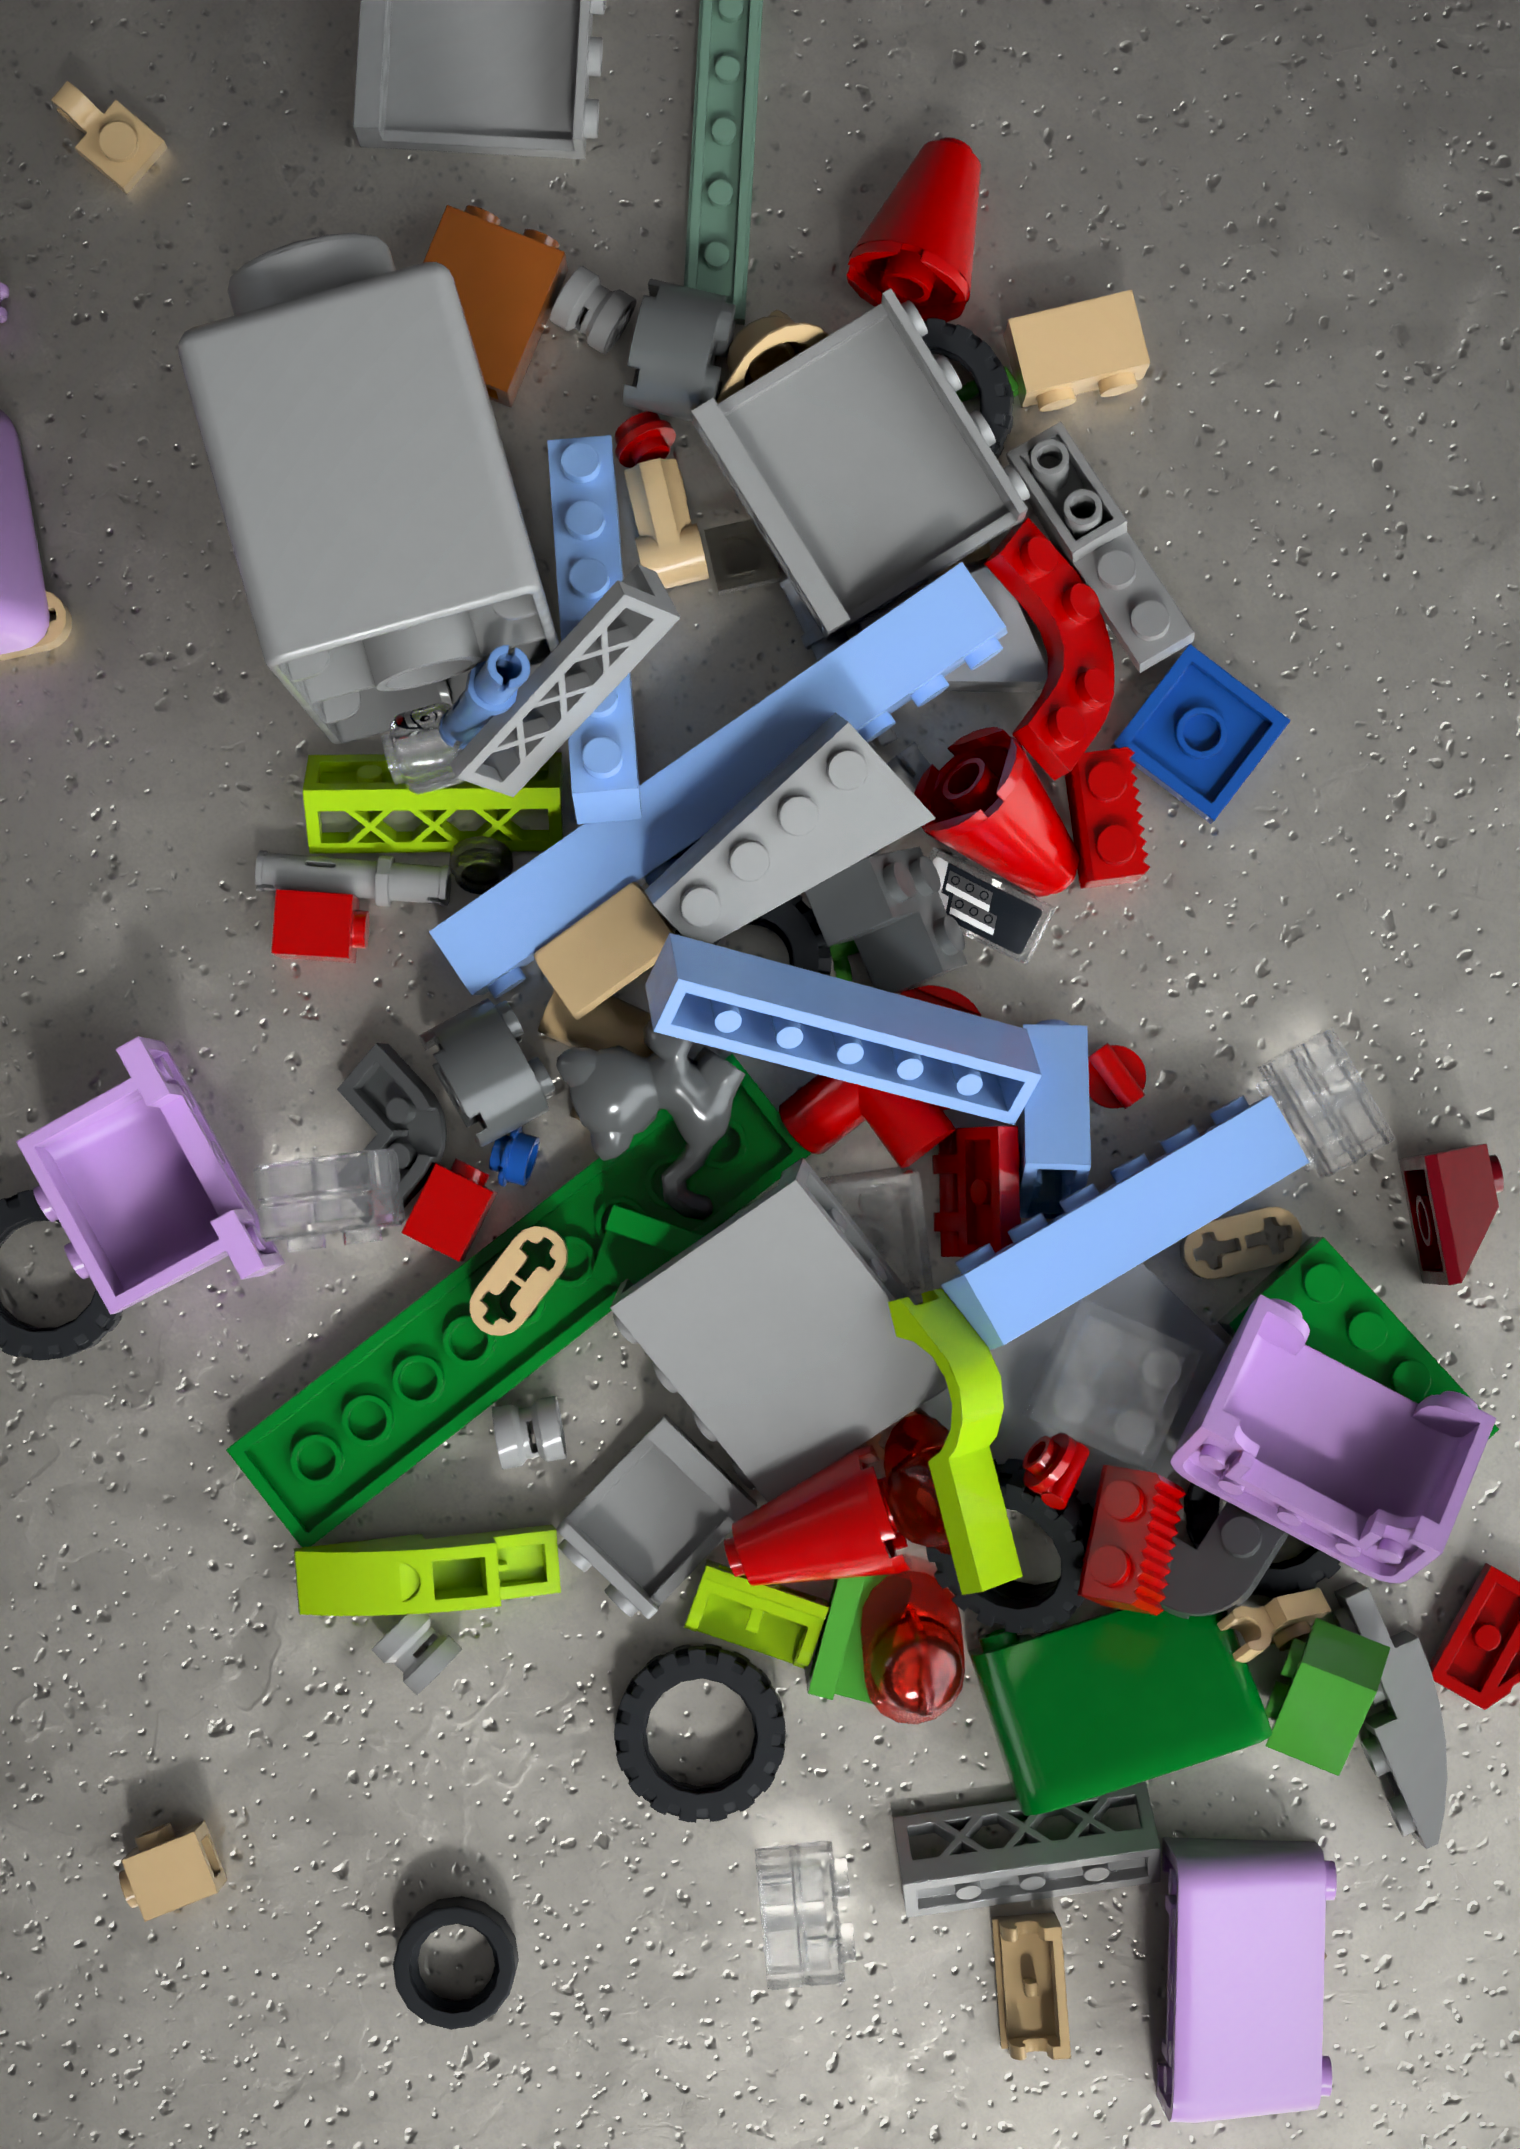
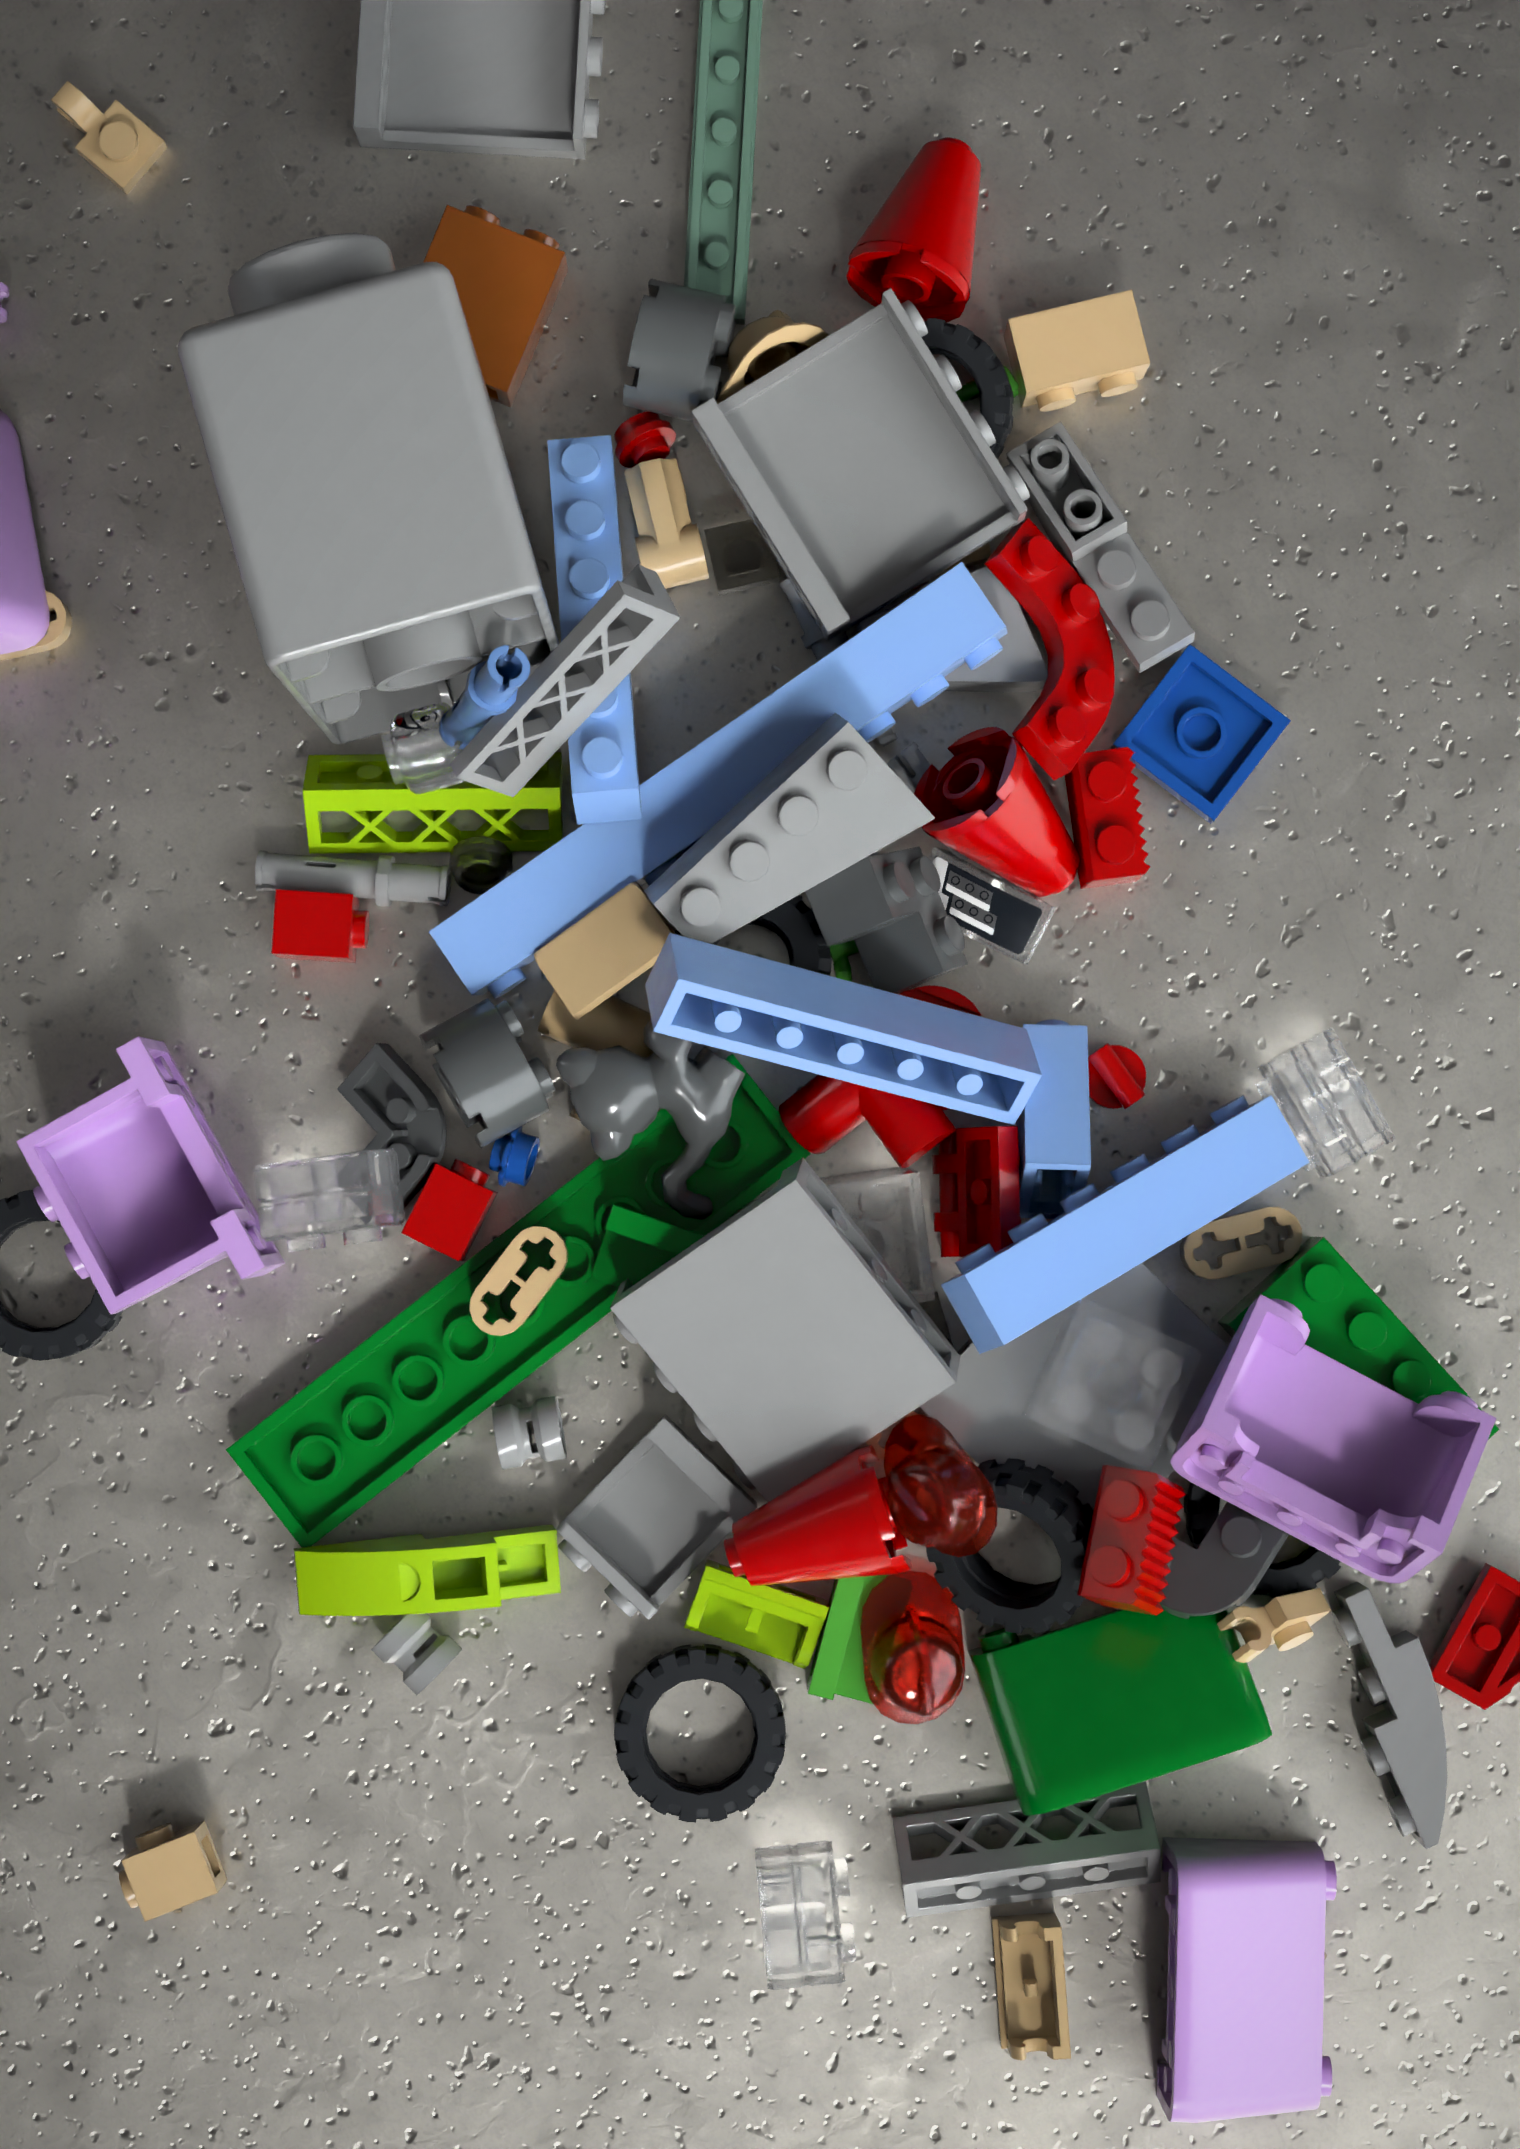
black tyre [393,1896,519,2030] -> none
light grey wheel [550,266,637,354] -> none
lime piece [888,1288,1023,1595] -> none
red plate [1023,1433,1090,1510] -> none
bright green brick [1265,1618,1391,1776] -> none
dark red slope [1399,1143,1504,1286] -> none

